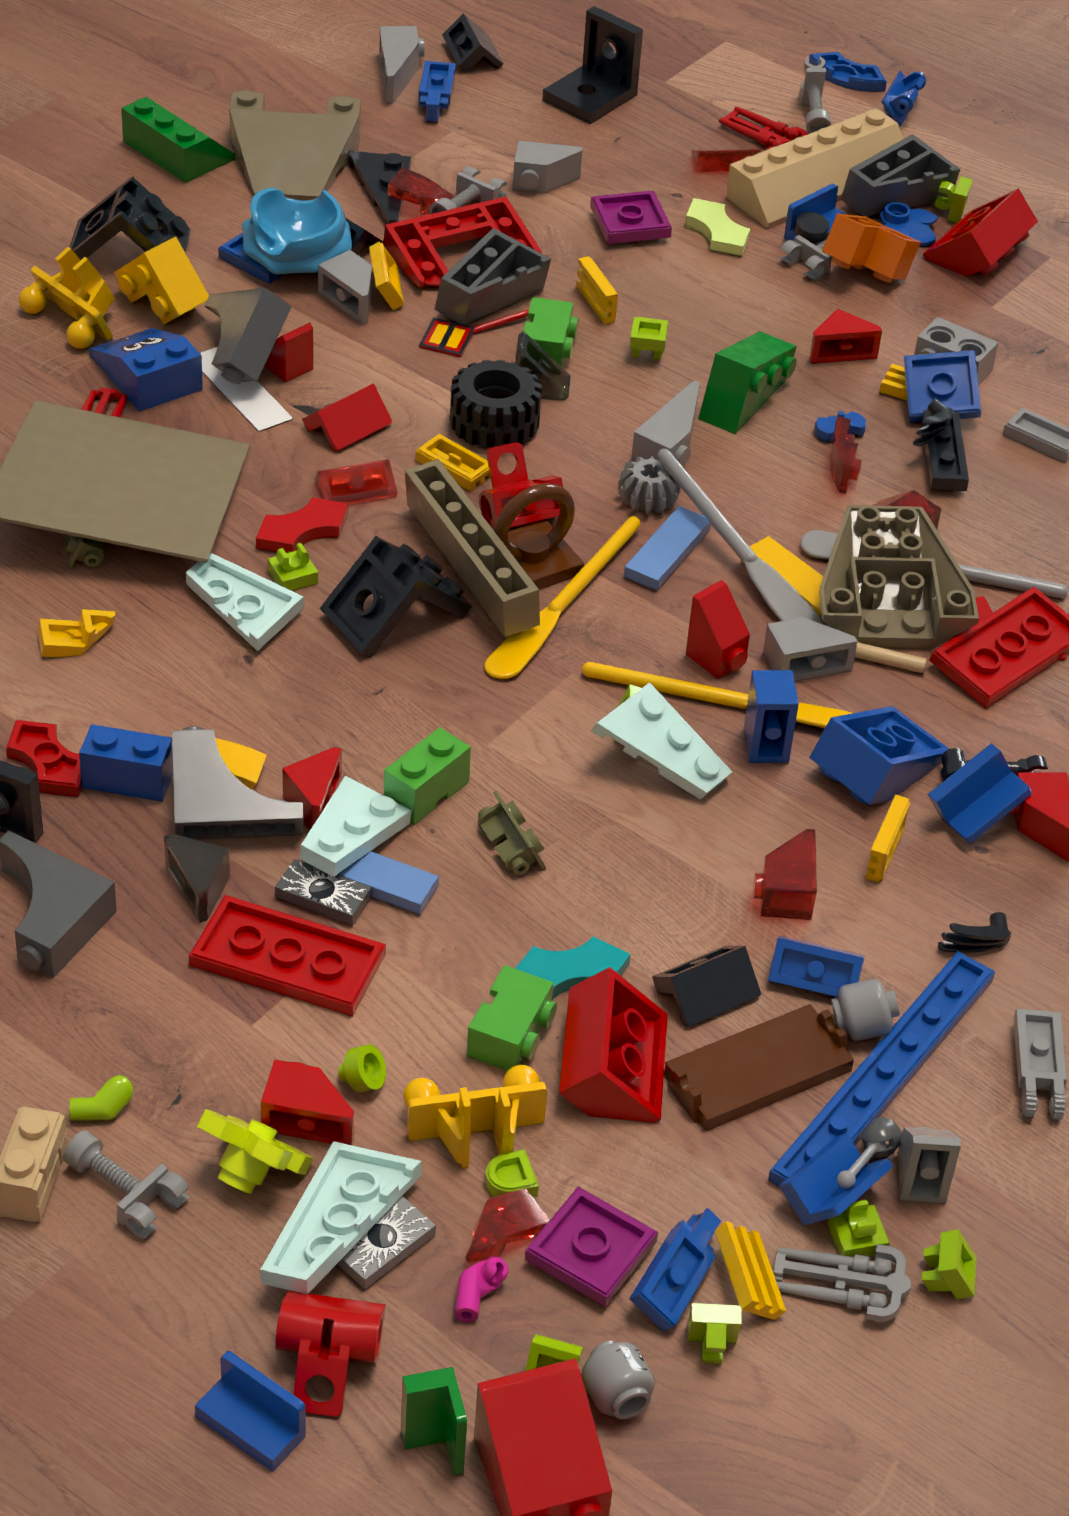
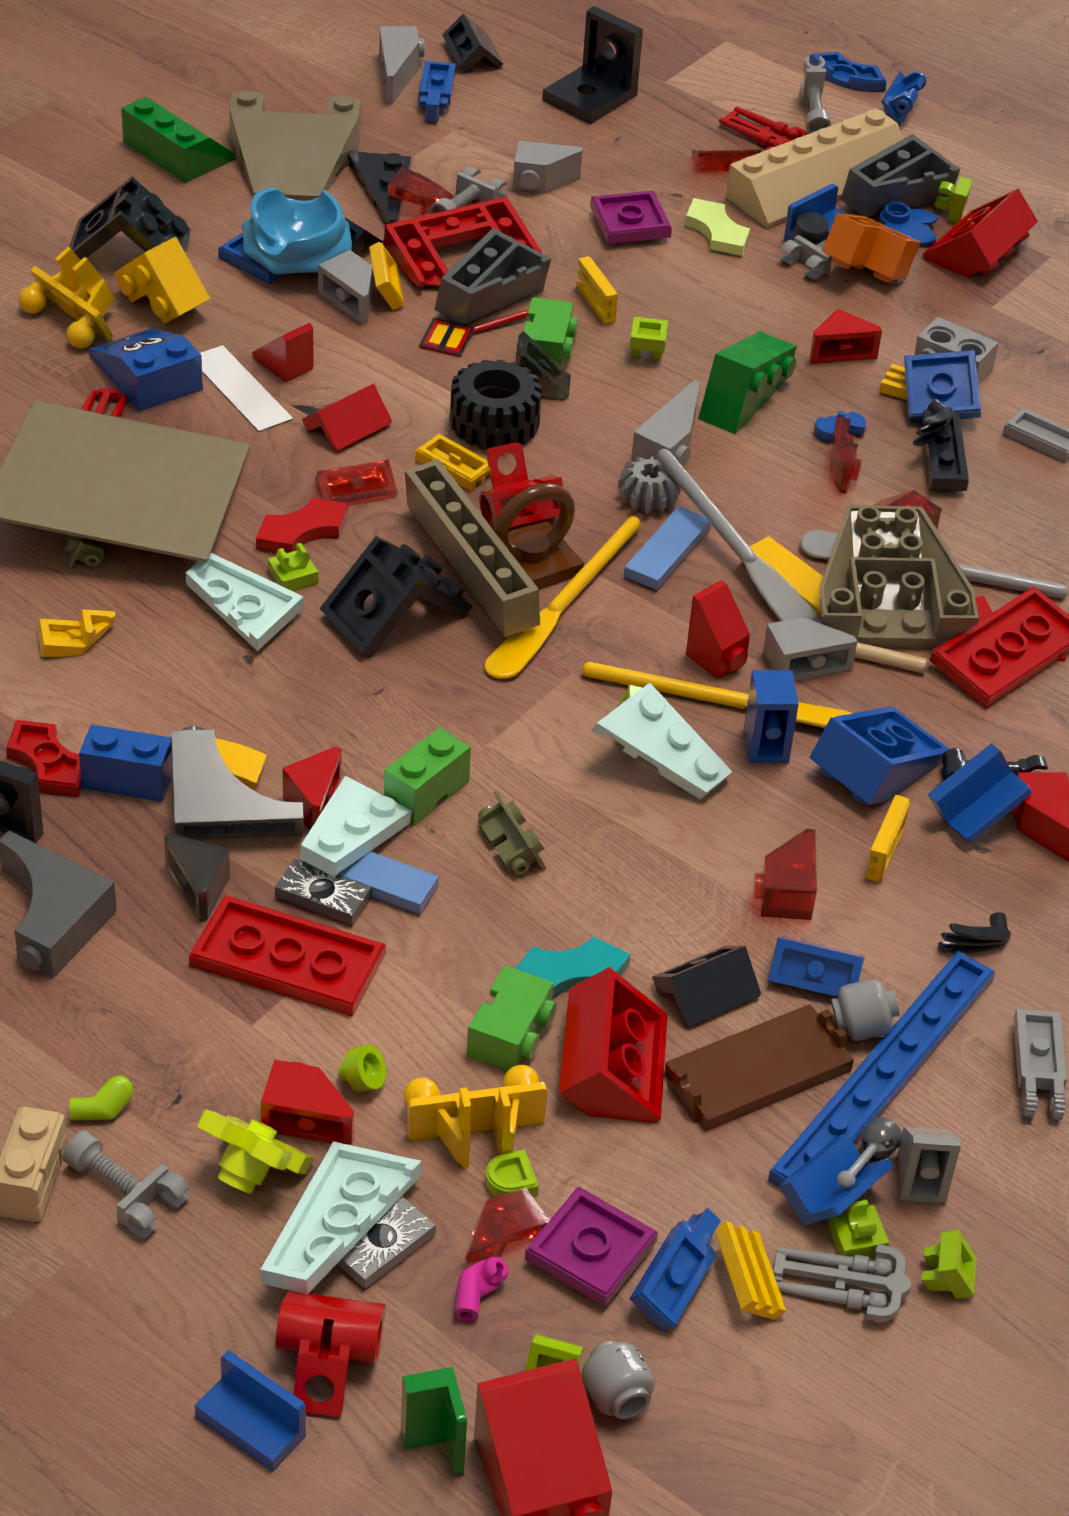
dark grey arch [204,288,292,384] -> none
lime tile [687,1303,741,1364] -> none

